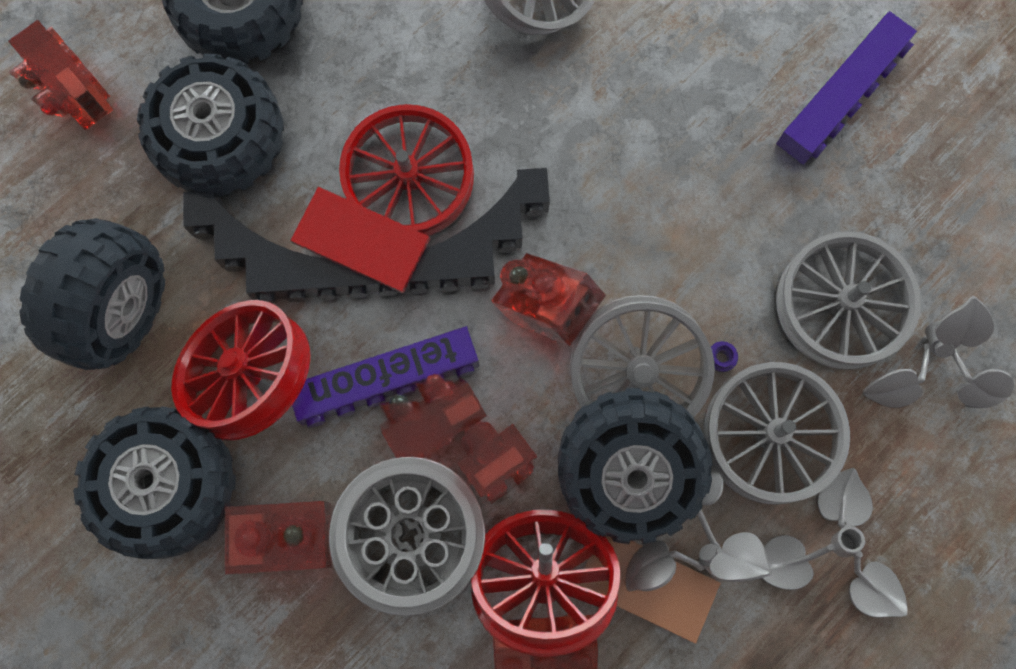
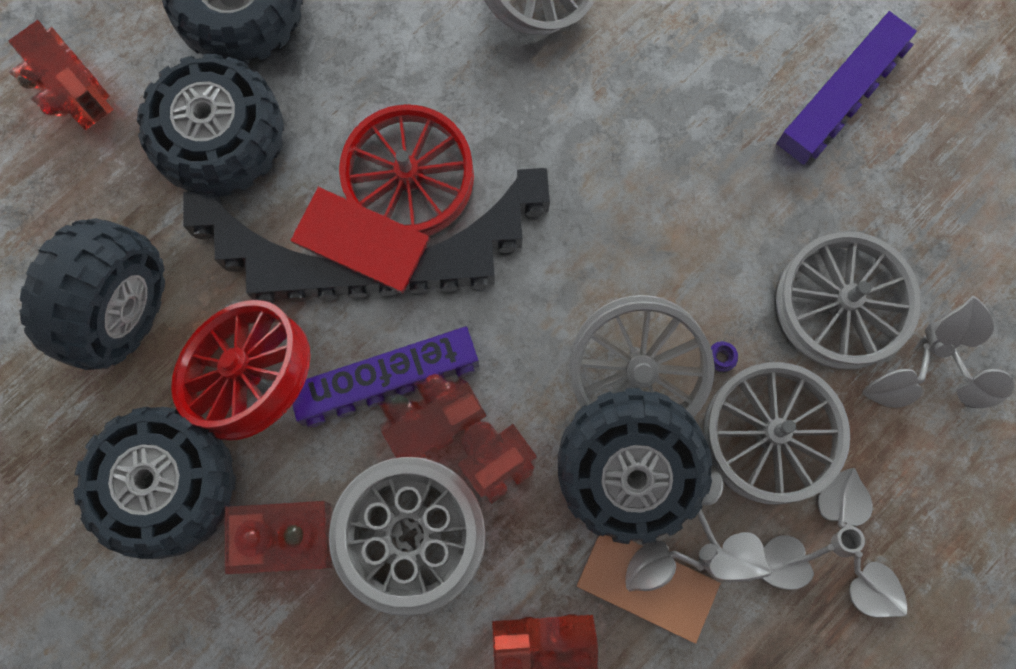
red wheel [471,510,620,657] -> none
clear red piece [491,253,606,347] -> none

